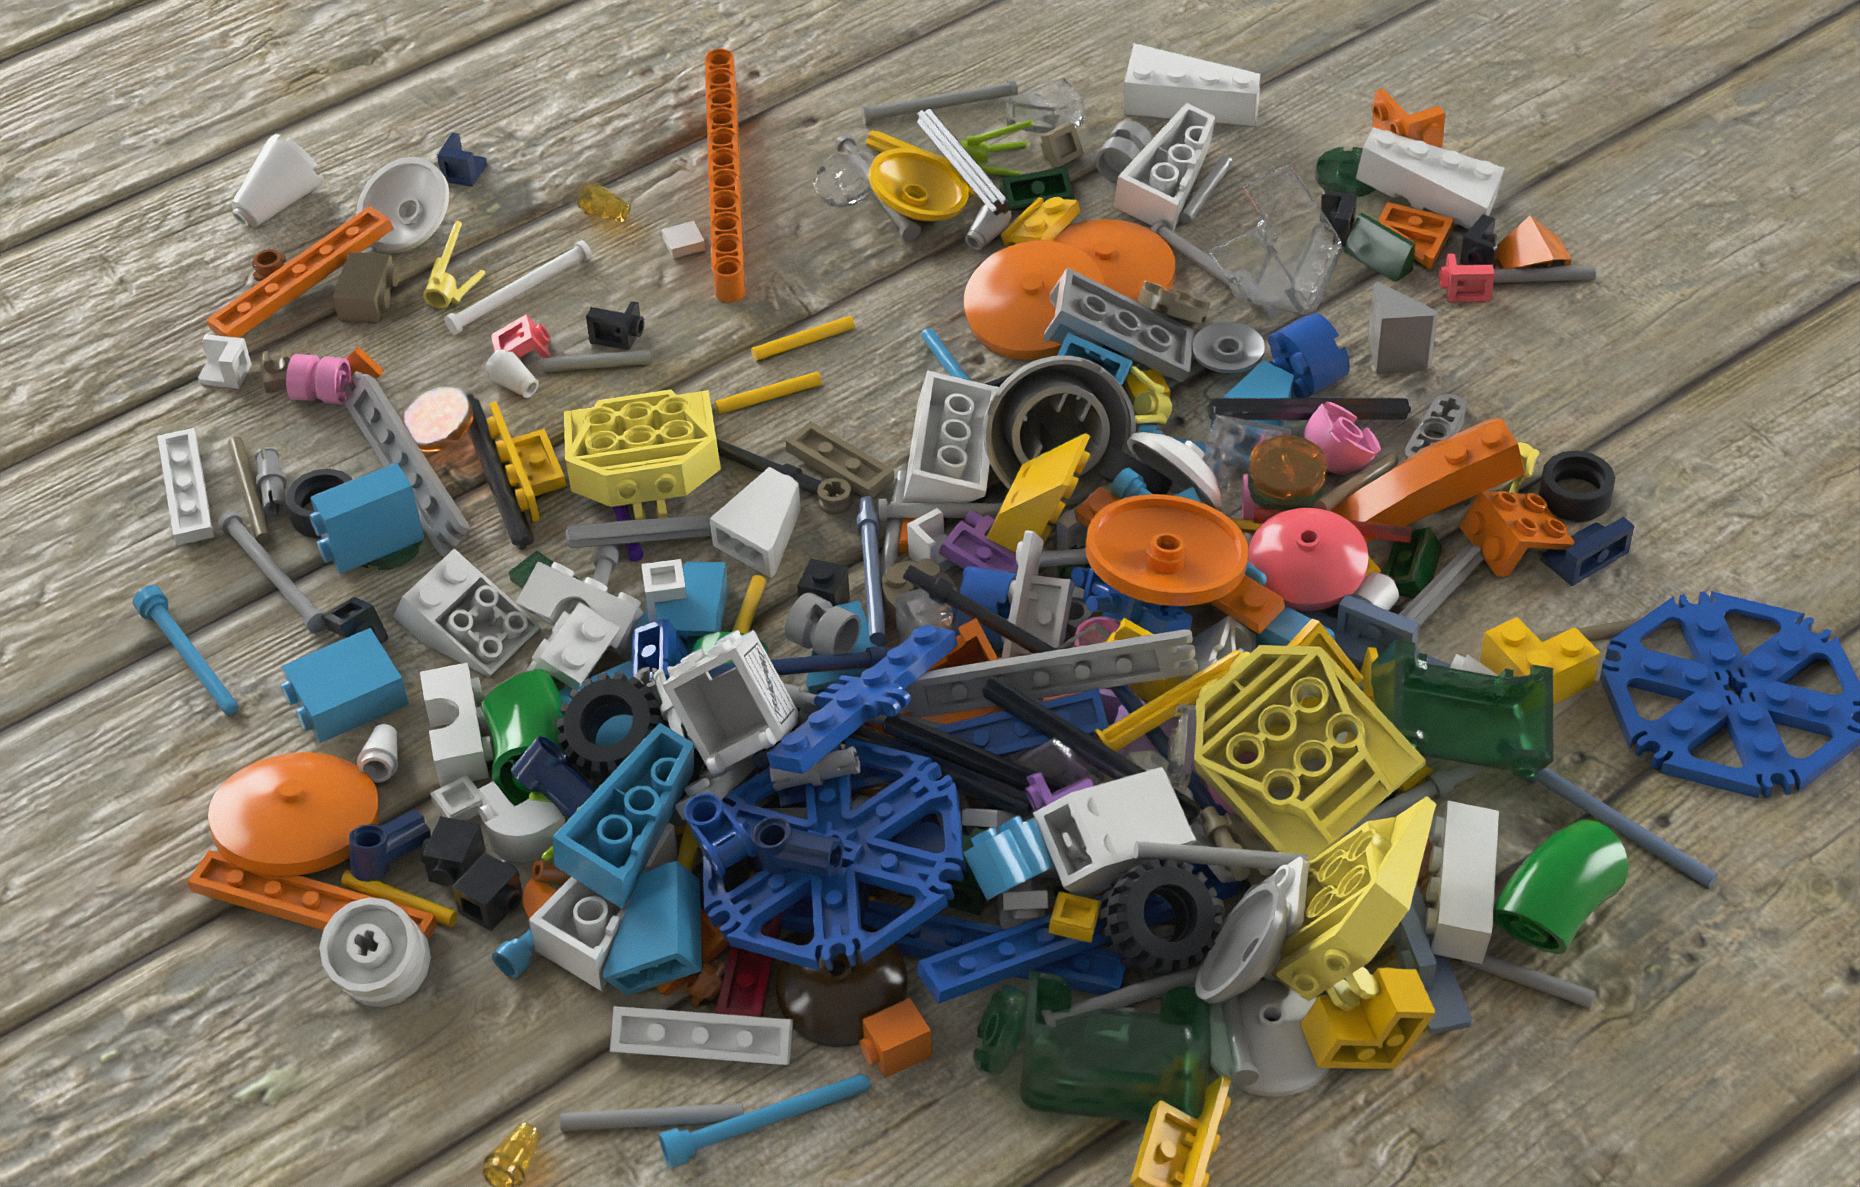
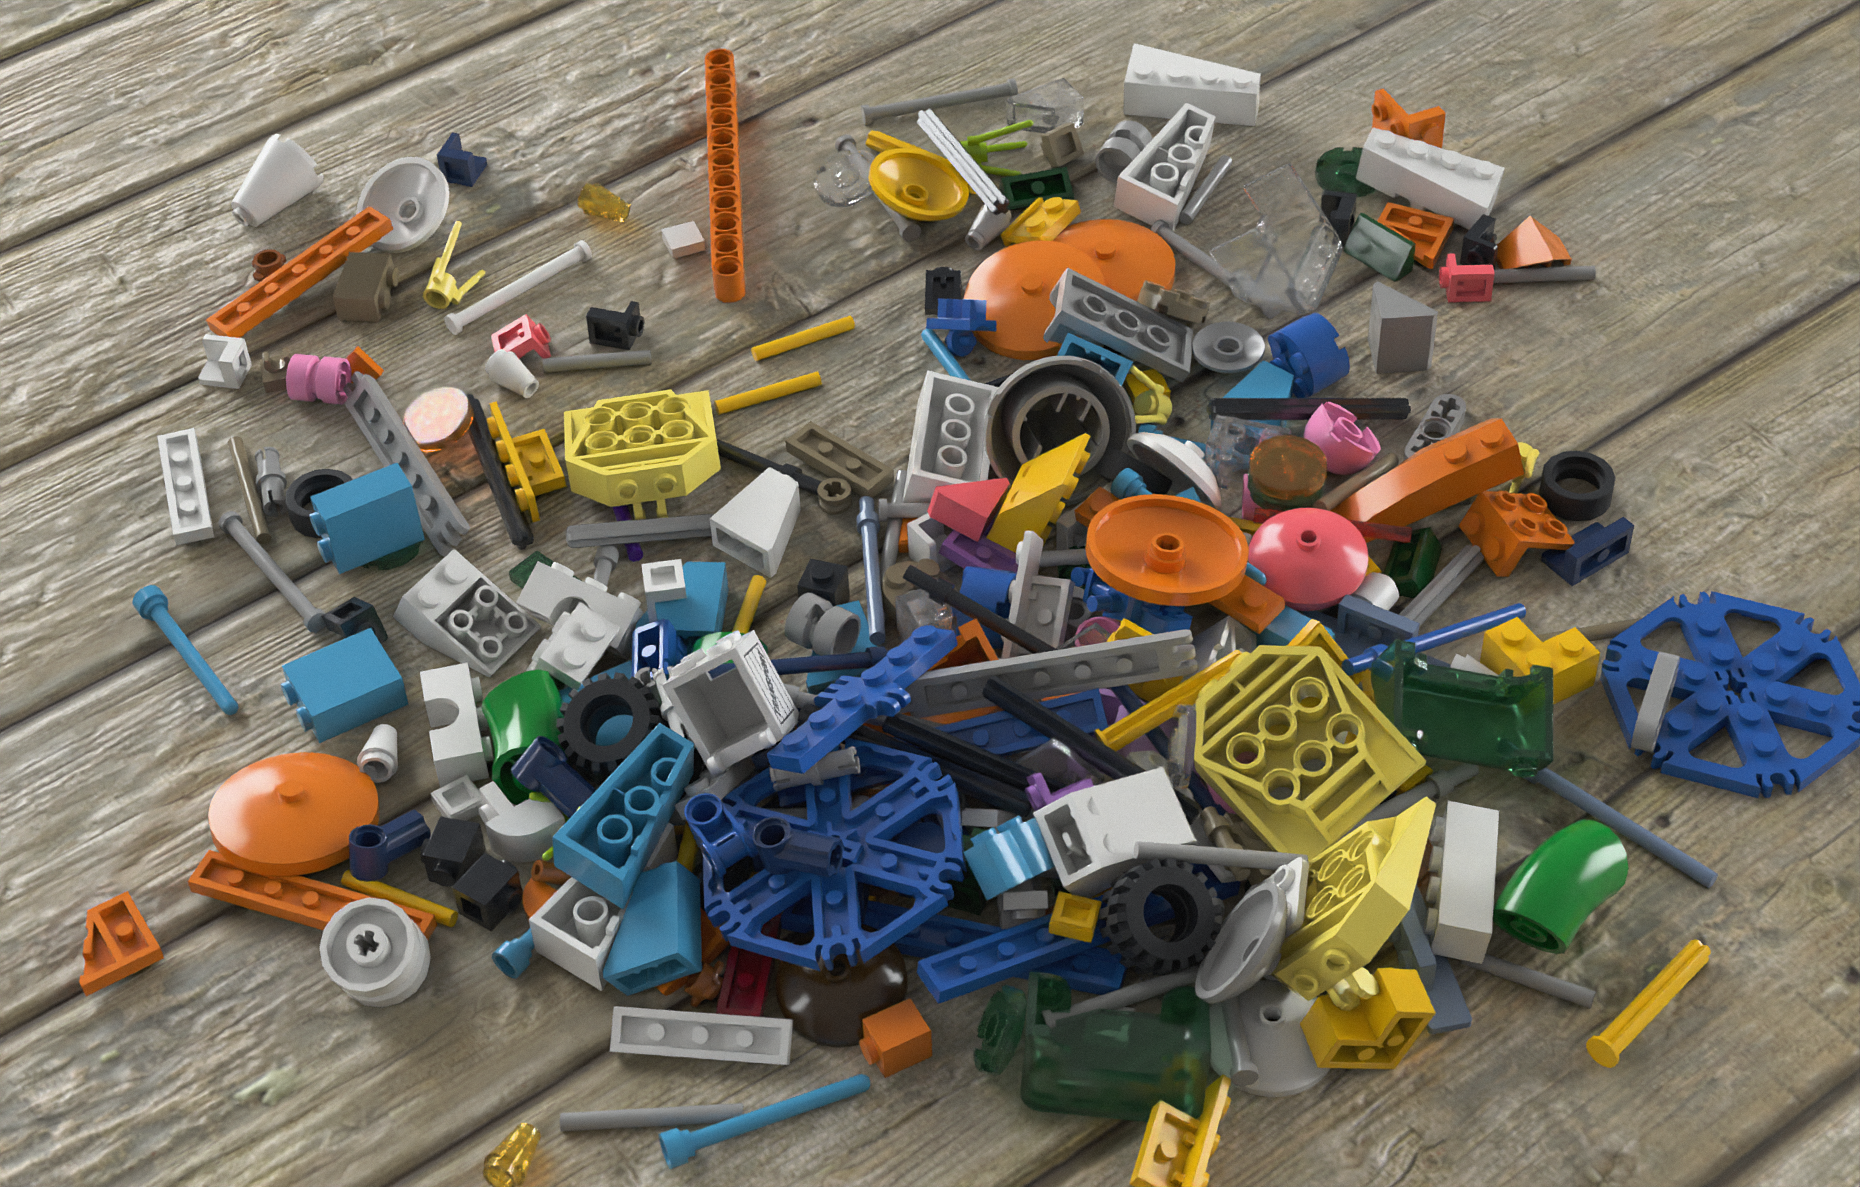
none -> orange wing [79,891,164,997]
none -> black bracket [925,267,962,315]
none -> blue hips [926,299,997,357]
none -> coral slope [927,478,1010,542]
none -> blue bar [1342,603,1526,676]
none -> yellow axle [1586,939,1711,1068]
none -> light grey beam [1631,652,1680,752]

